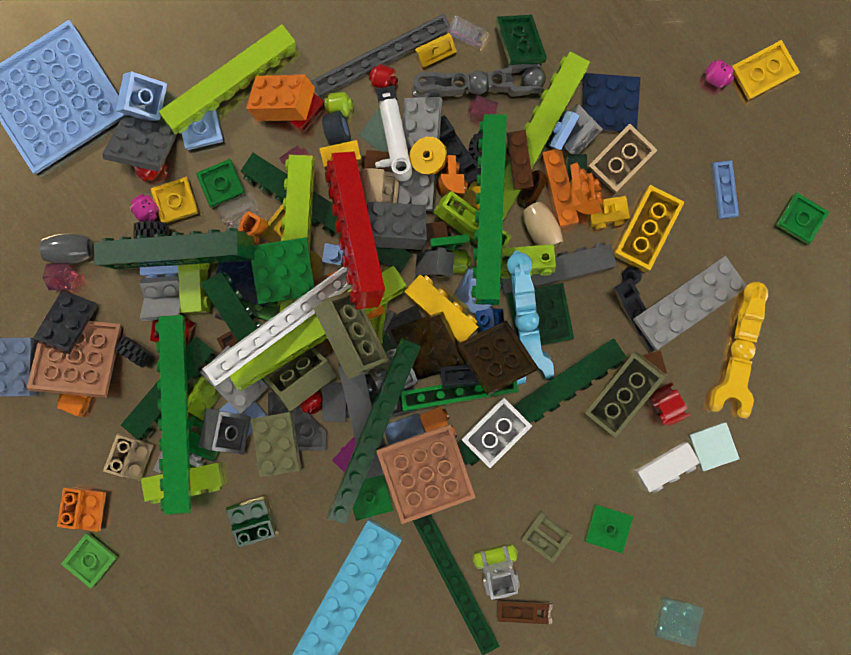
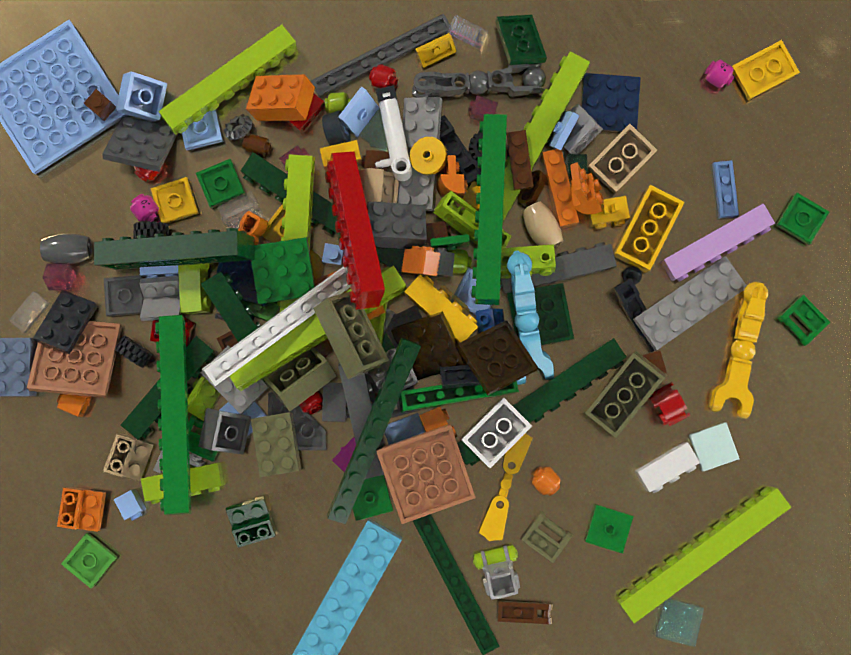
none -> clear plate [9,291,50,333]
none -> reddish brown brick [84,89,116,121]
none -> dark grey plate [104,275,144,317]
none -> light blue brick [114,489,146,521]
none -> dark grey gear [223,114,252,140]
none -> reddish brown brick [242,134,272,157]
none -> light blue plate [339,87,379,137]
none -> orange brick [402,246,441,276]
none -> yellow piece [479,433,532,541]
none -> orange head [532,467,561,496]
none -> lime brick [617,487,791,624]
none -> lavender brick [660,203,775,282]
none -> green plate [777,295,831,346]

